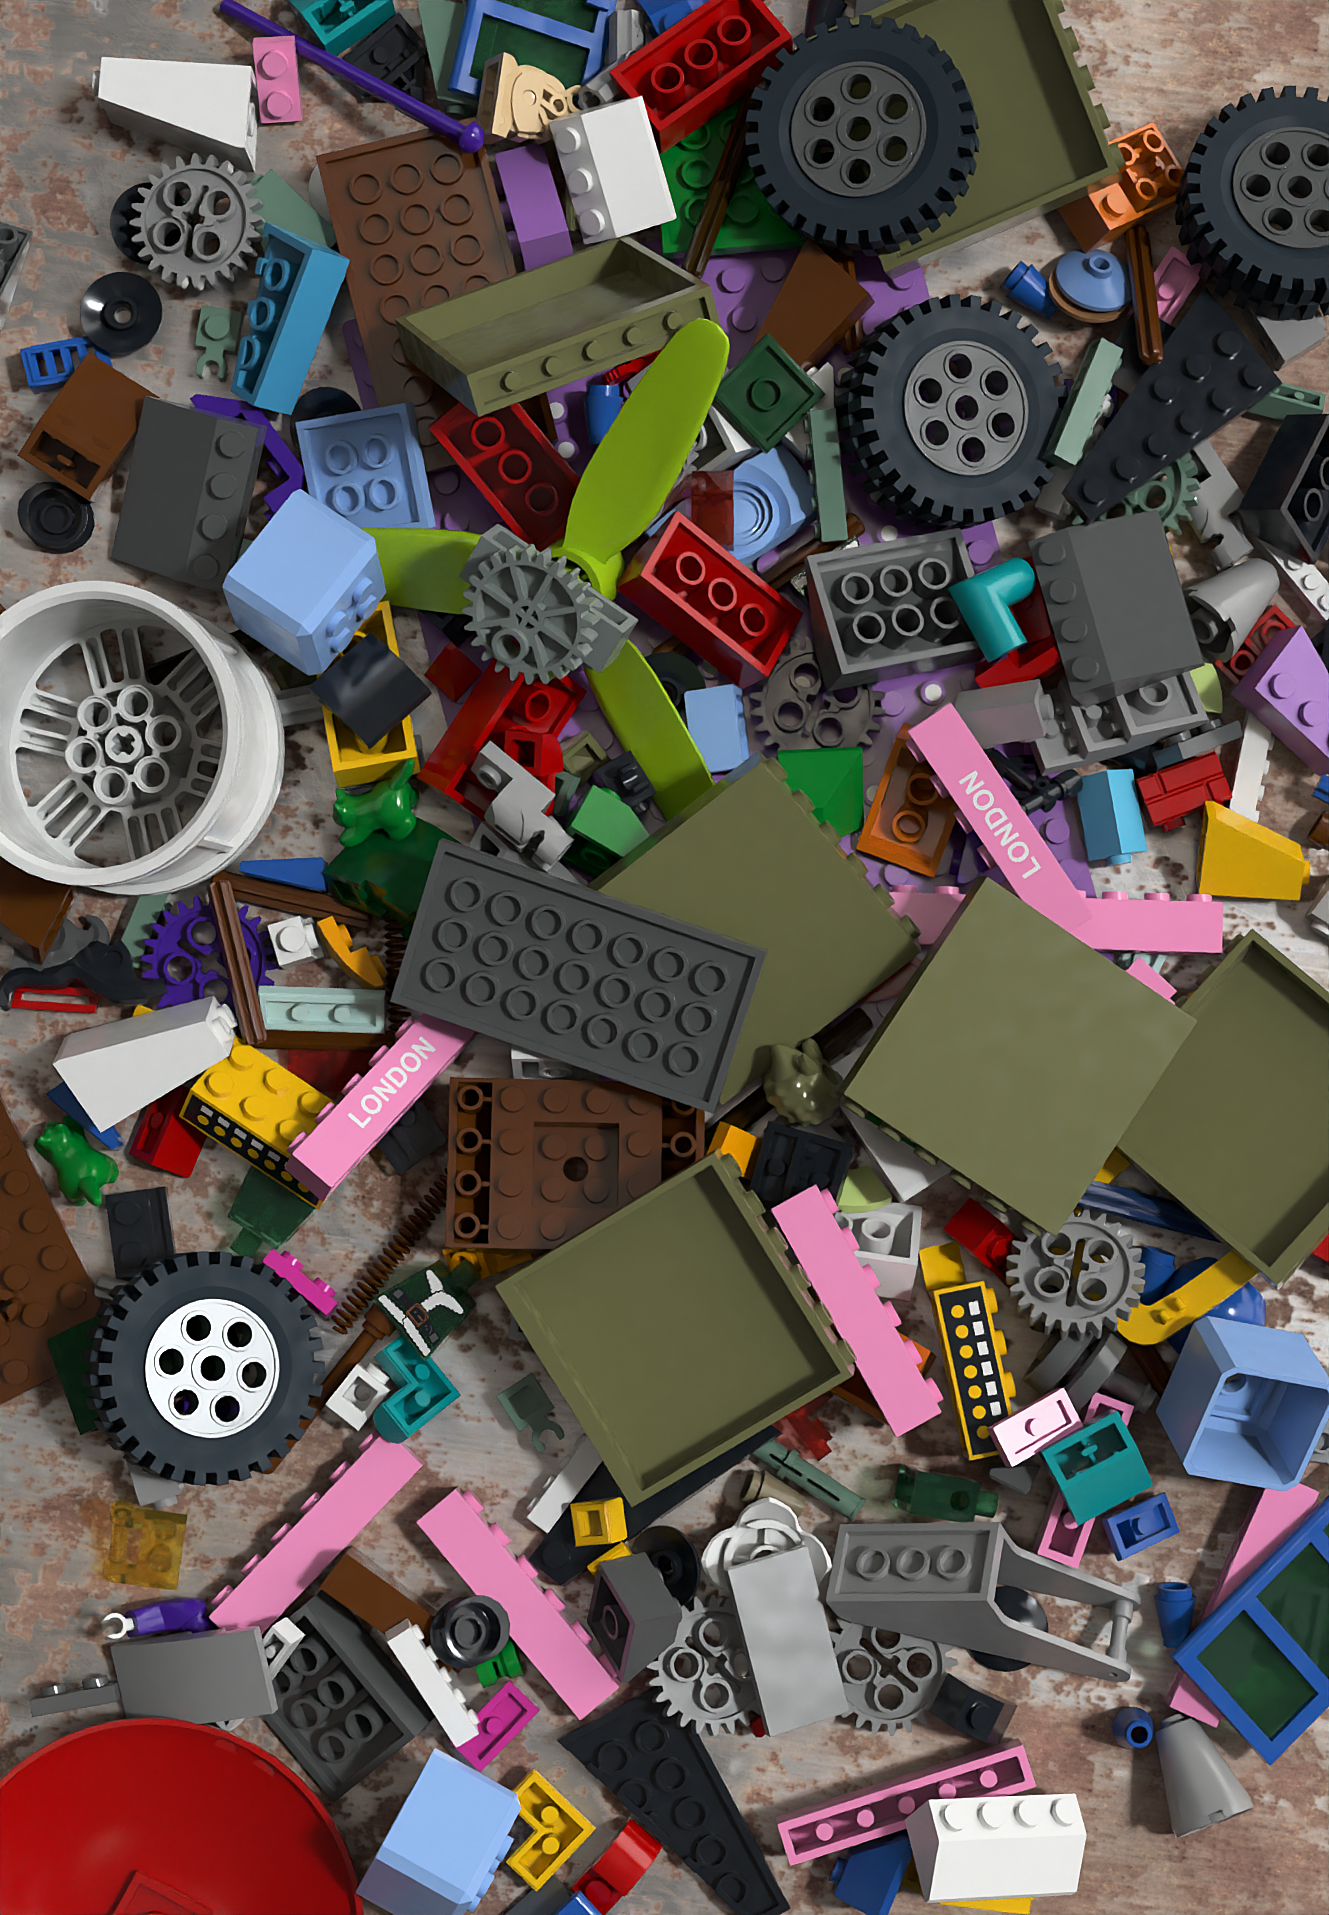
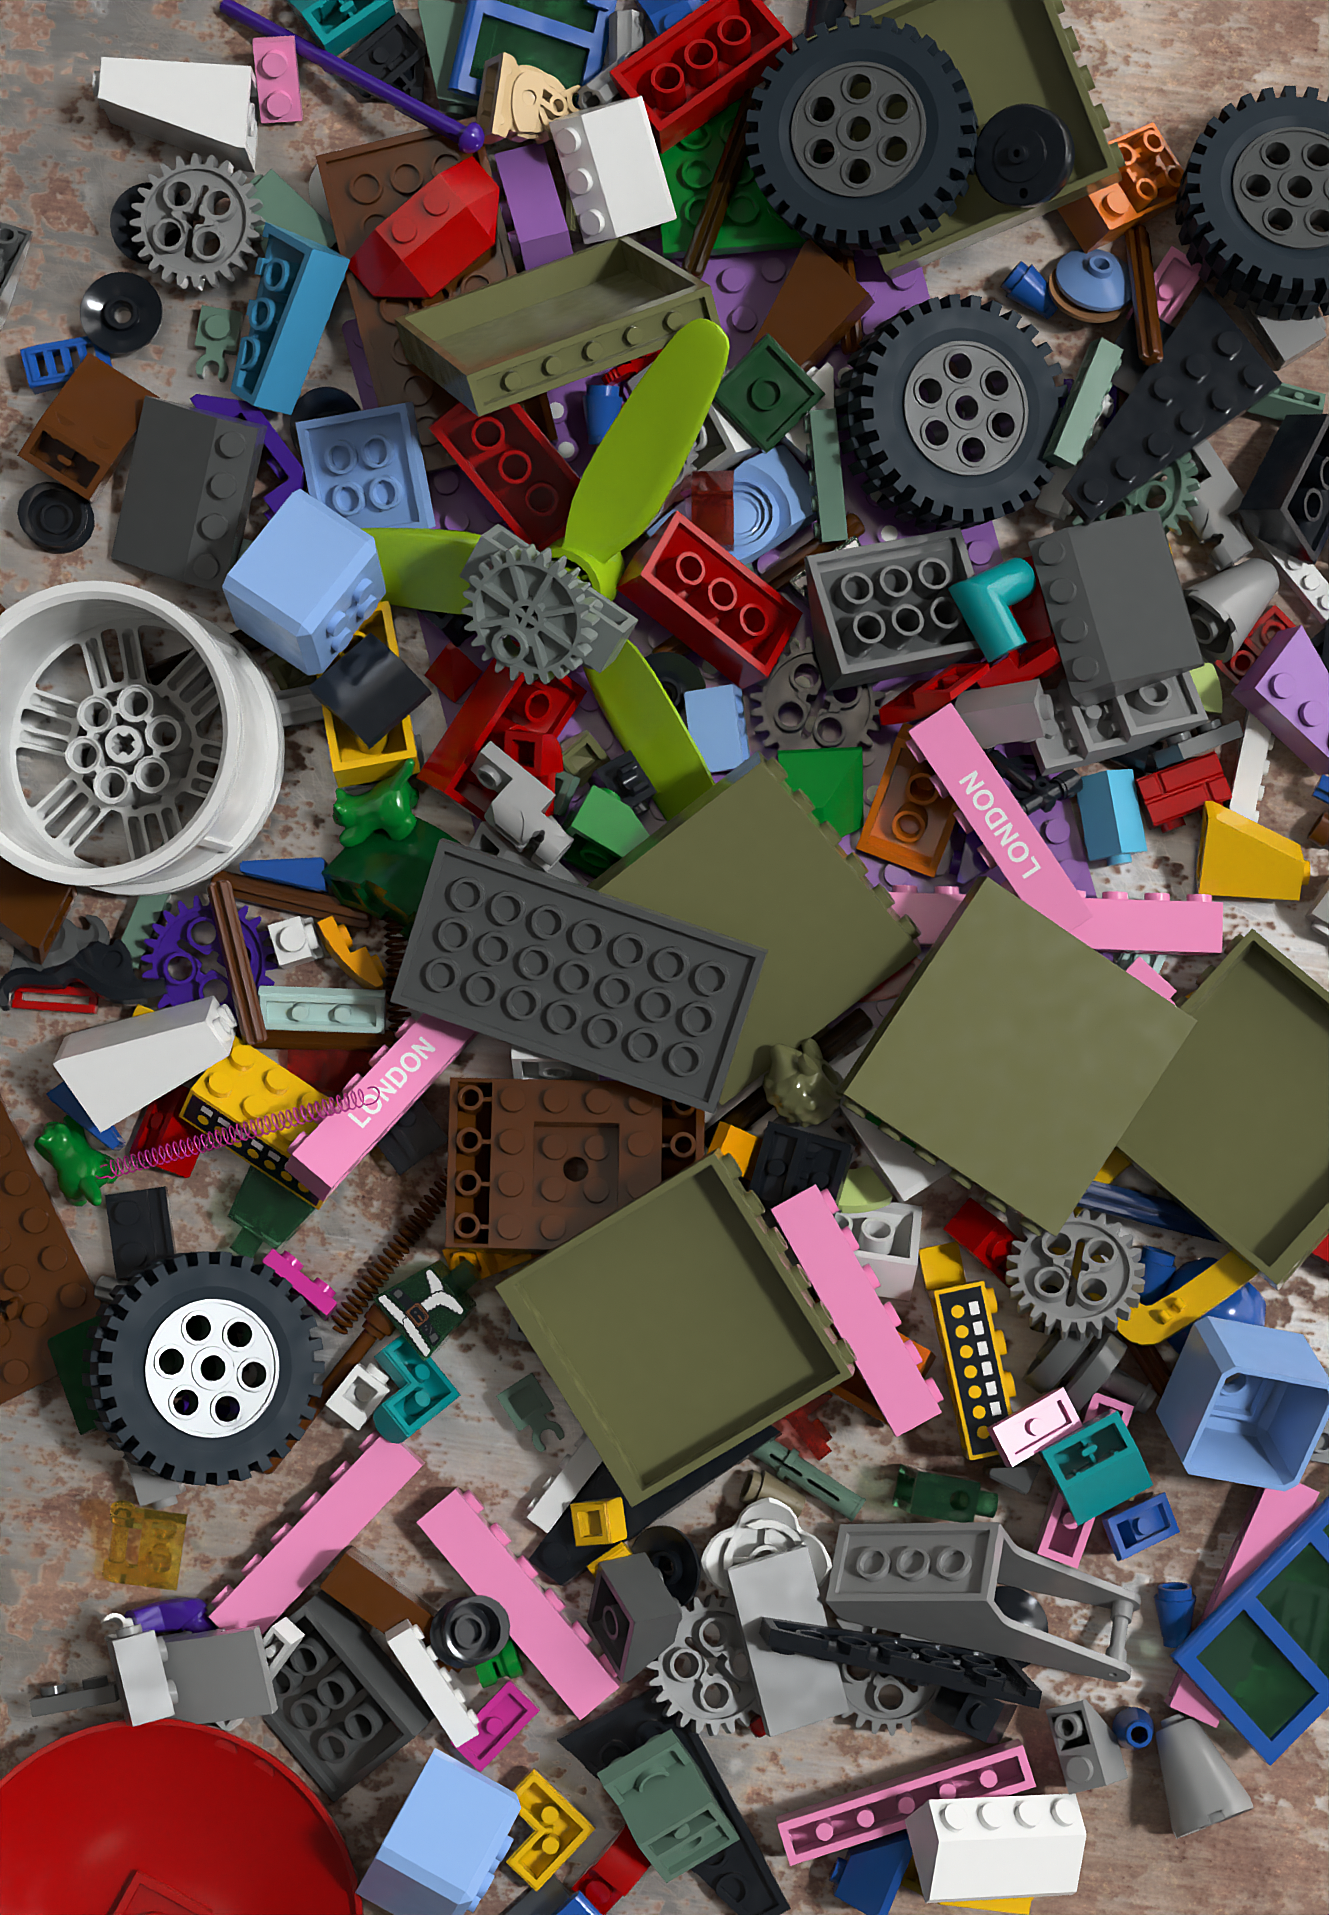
none -> dark pink piece [96,1086,380,1179]
none -> brick [106,1624,179,1727]
none -> red wedge [348,156,500,299]
none -> sand green bracket [597,1729,740,1883]
none -> black wing [759,1617,1042,1709]
none -> red slope [878,663,990,725]
none -> black wheel [974,104,1075,209]
none -> light grey slope [1046,1699,1128,1795]

